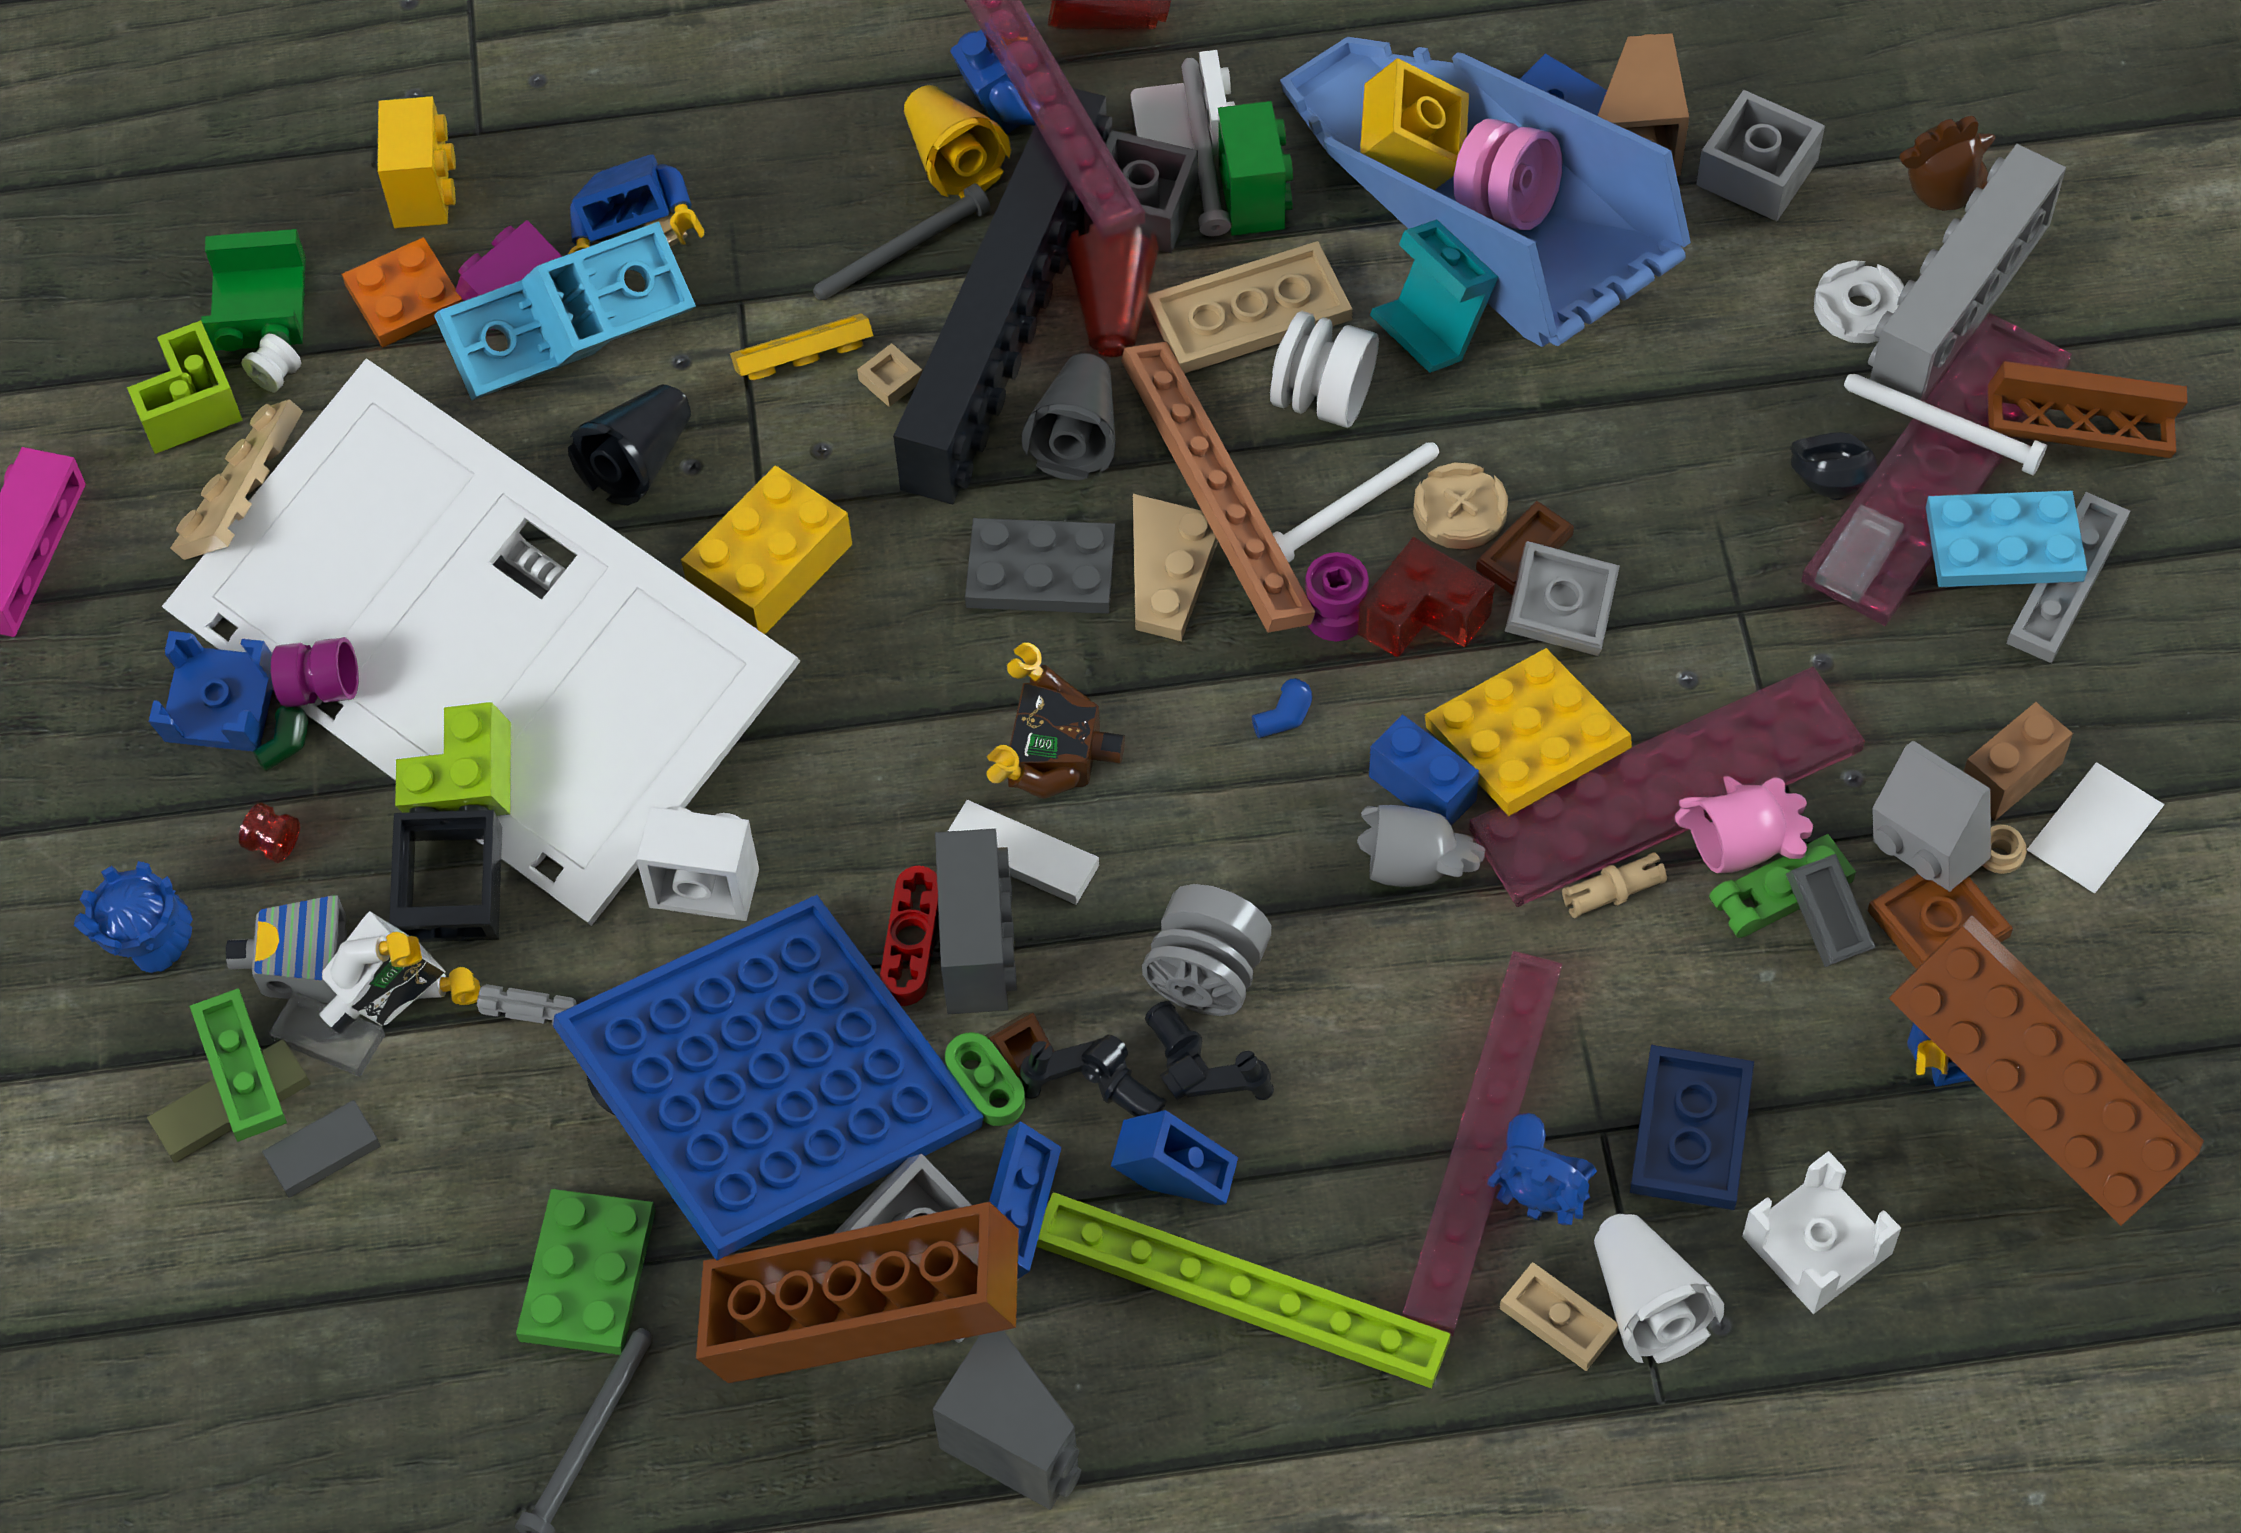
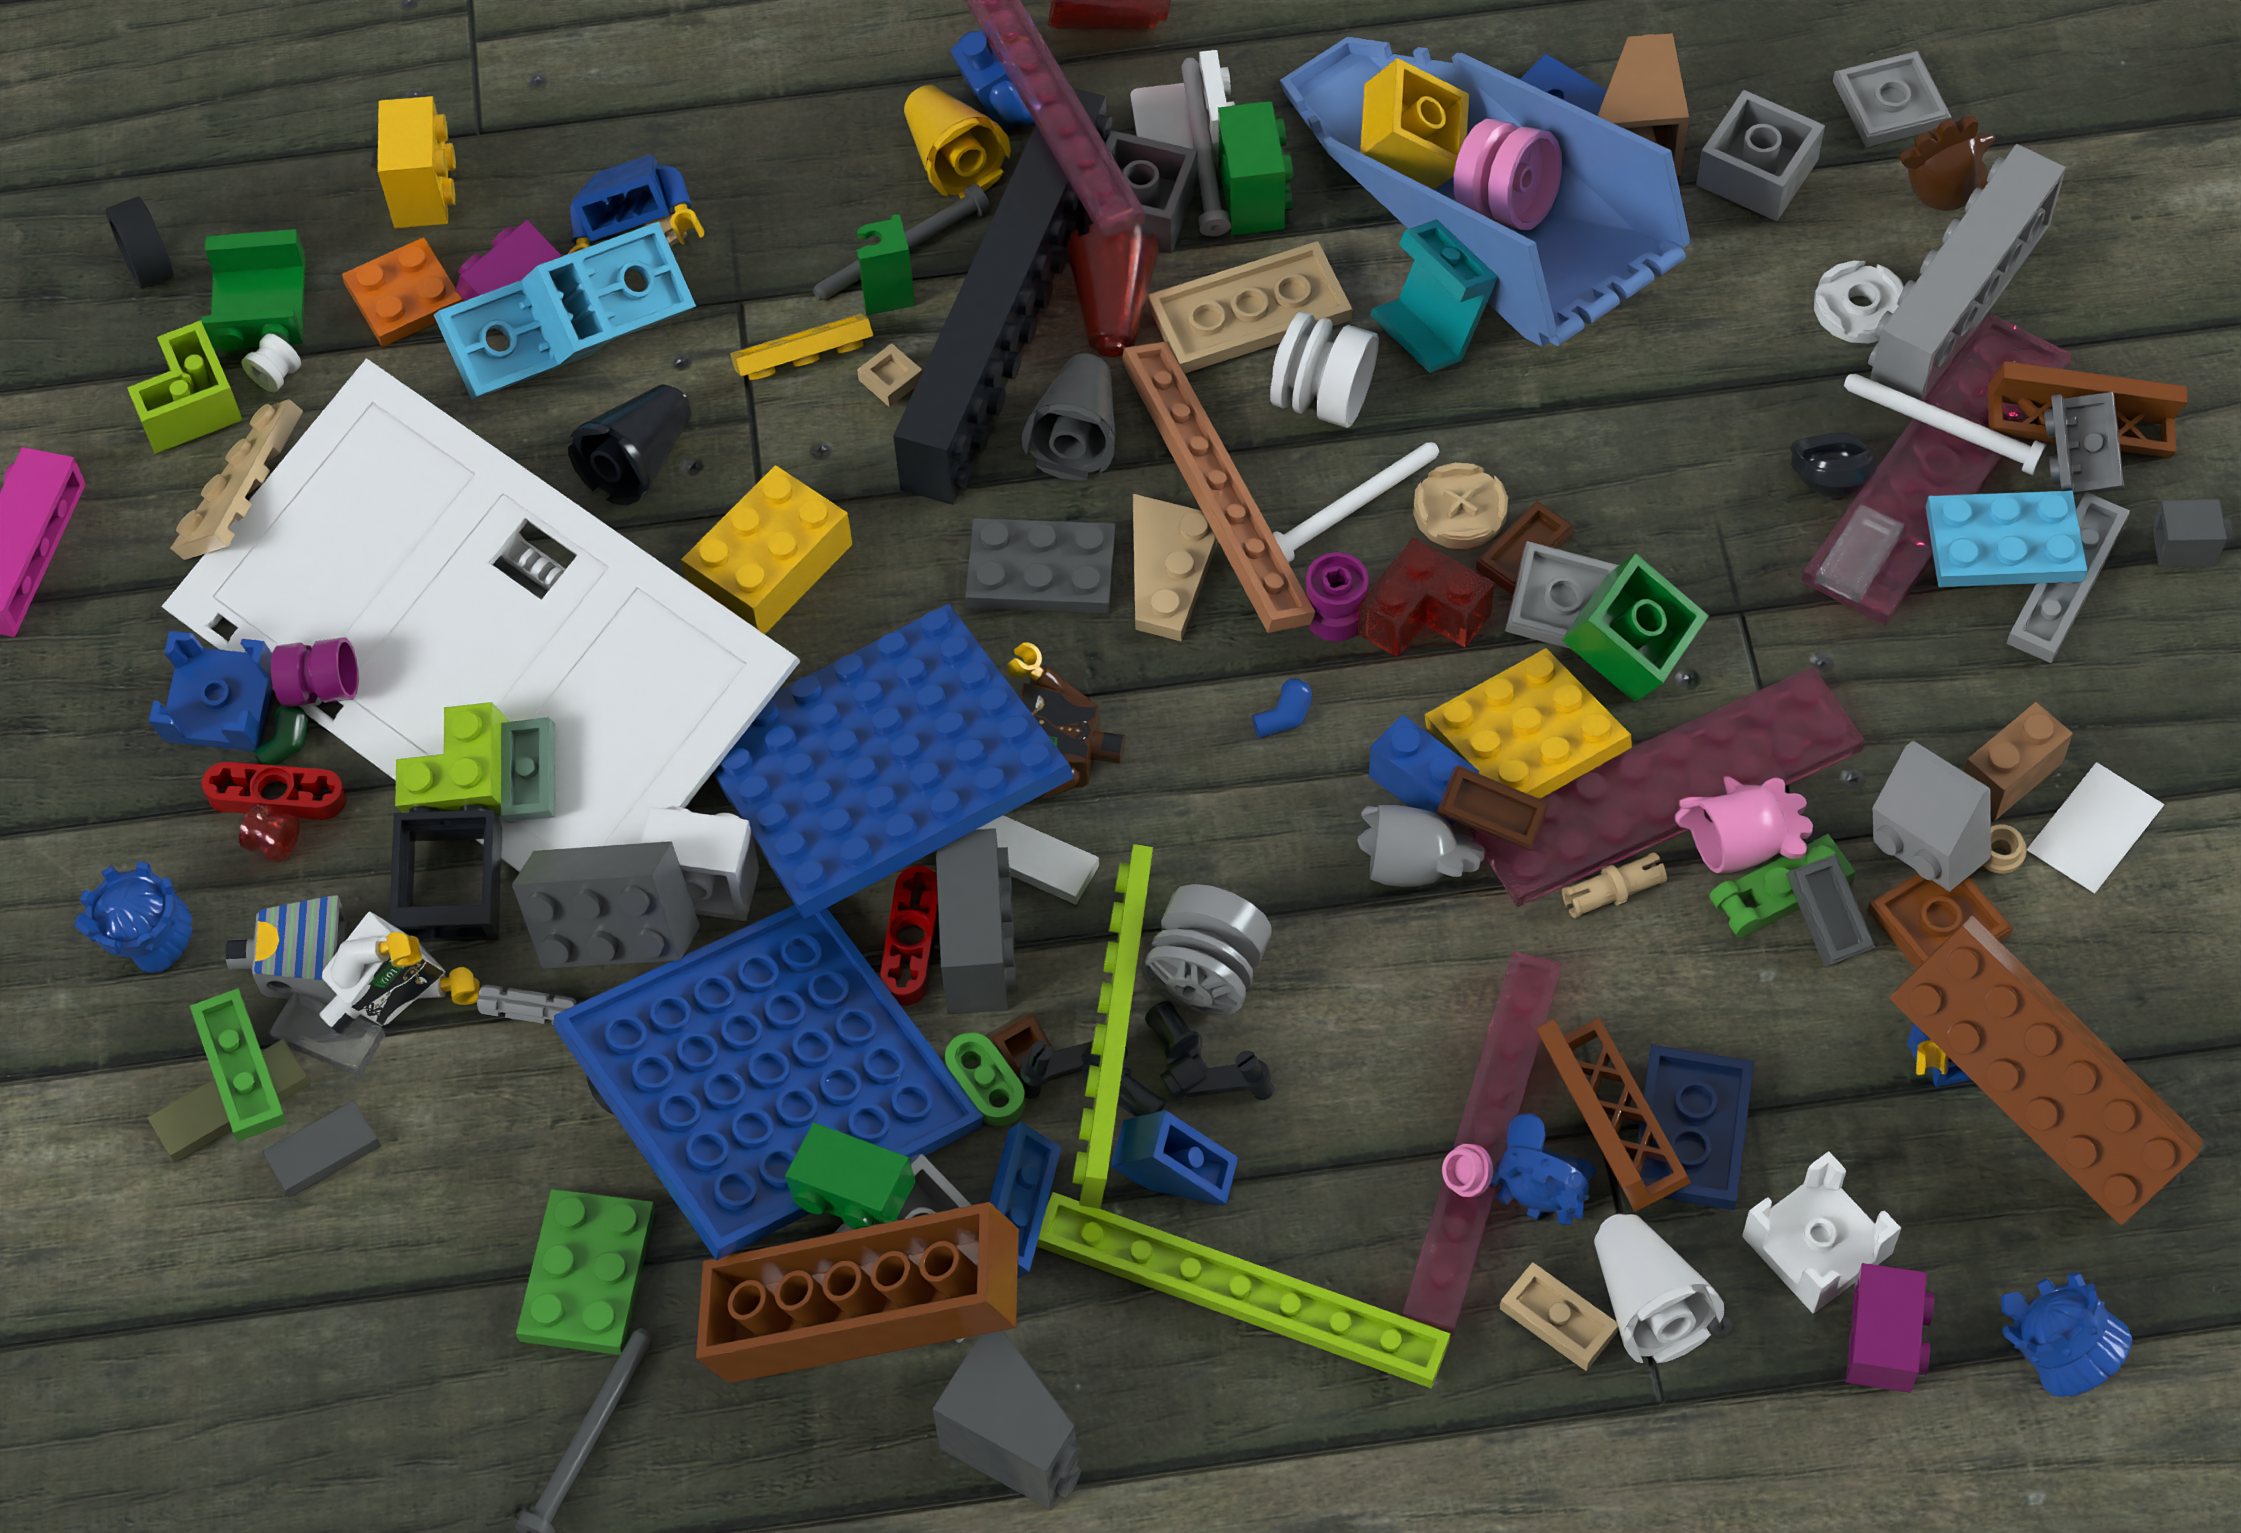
none -> black tyre [106,196,174,289]
none -> red beam [201,762,347,820]
none -> sand green plate [501,717,555,822]
none -> dark grey brick [512,841,700,969]
none -> blue plate [712,603,1074,920]
none -> green brick [785,1122,916,1229]
none -> green hinge [856,214,915,316]
none -> lime plate [1072,844,1153,1209]
none -> reddish brown tile [1436,765,1549,851]
none -> bright pink plate [1442,1144,1493,1197]
none -> dark orange fence [1536,1017,1691,1212]
none -> green brick [1562,553,1709,703]
none -> light grey tile [1833,51,1952,148]
none -> magenta brick [1846,1263,1934,1393]
none -> blue hair [2001,1272,2132,1397]
none -> flat silver bracket [2044,392,2125,496]
none -> dark grey brick [2152,499,2232,567]

